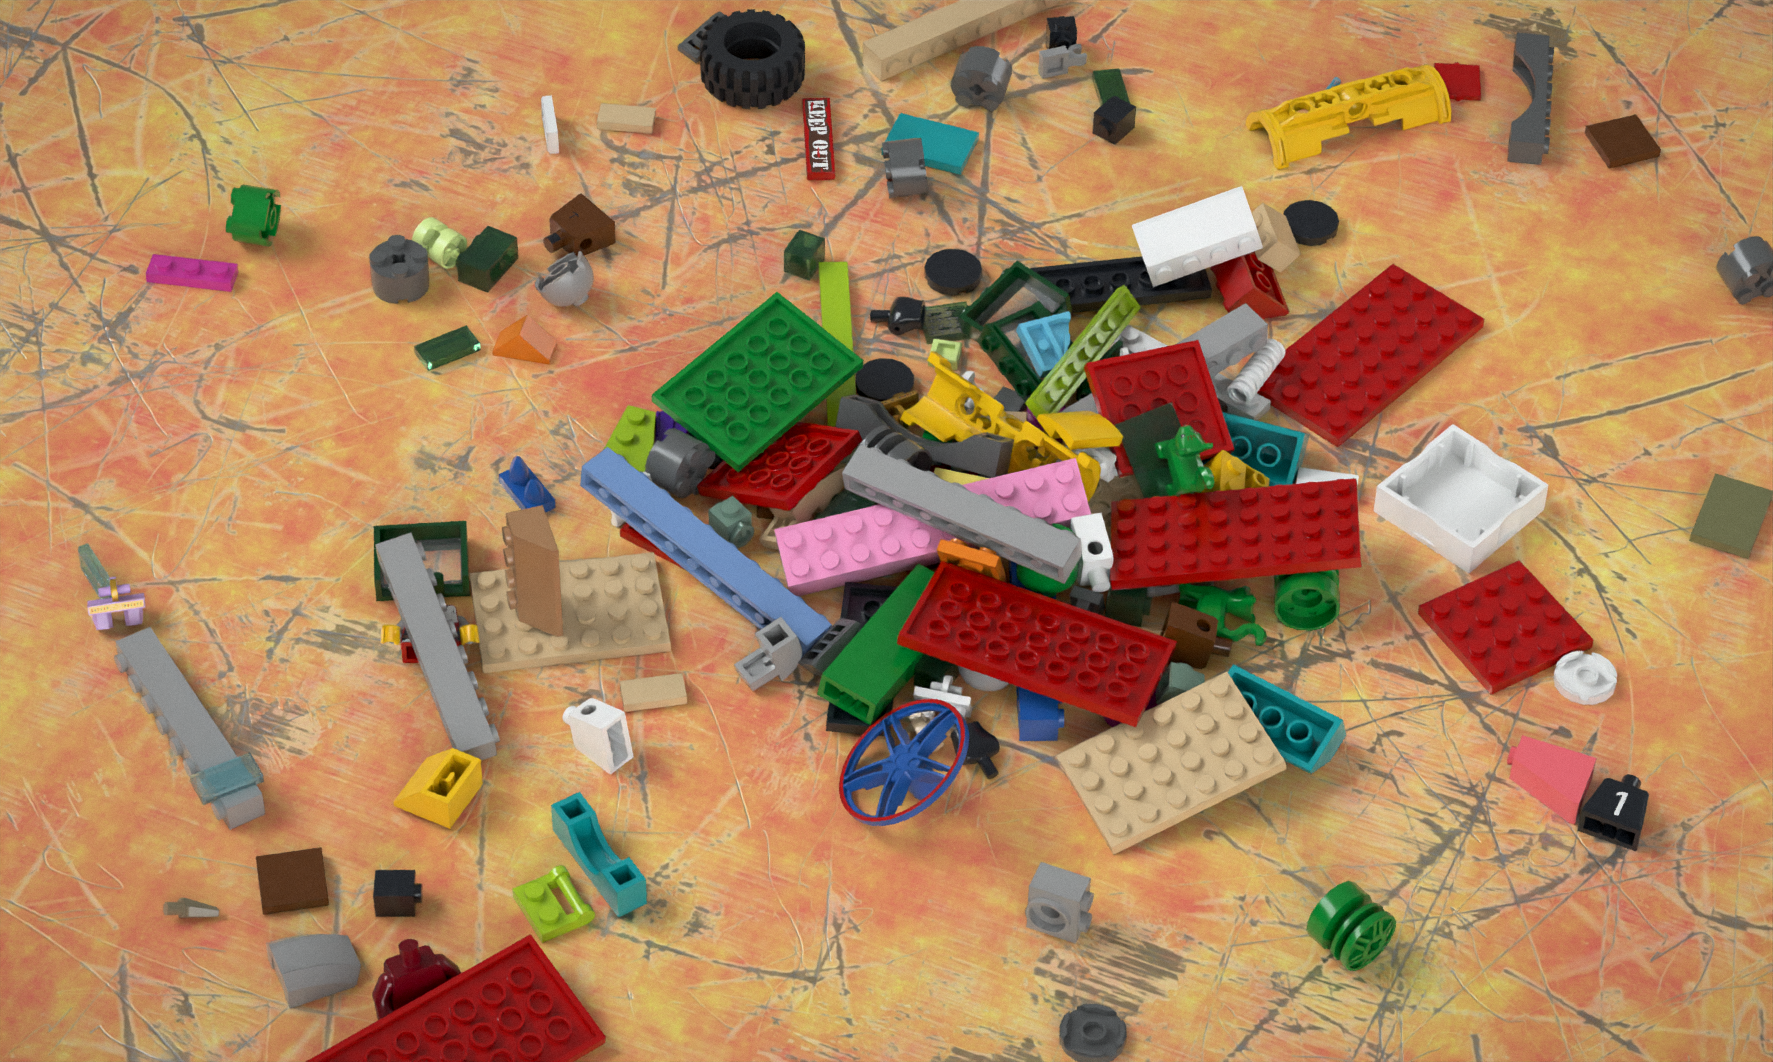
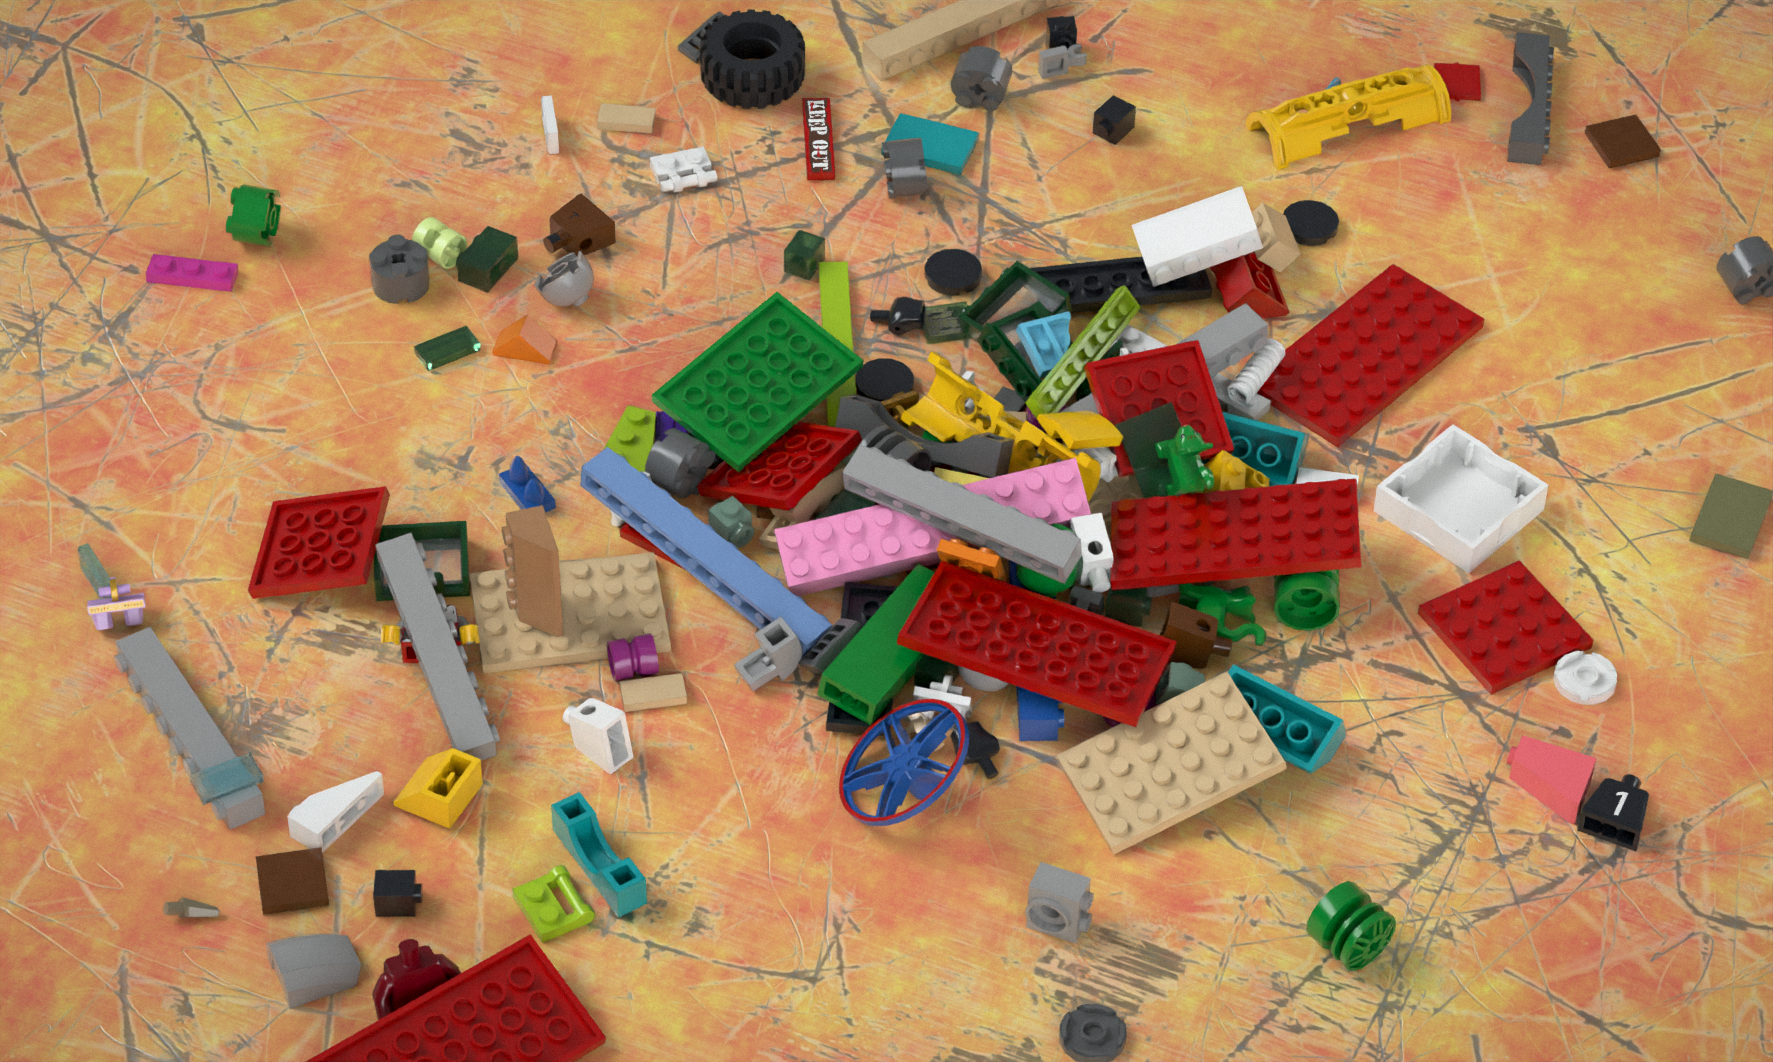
yellowish green tile [928,339,962,370] -> none
clear green tile [1092,68,1130,106] -> none
none -> red plate [248,486,390,599]
none -> white slope [287,771,384,853]
none -> magenta wheel [607,633,659,681]
none -> white plate [650,146,717,193]

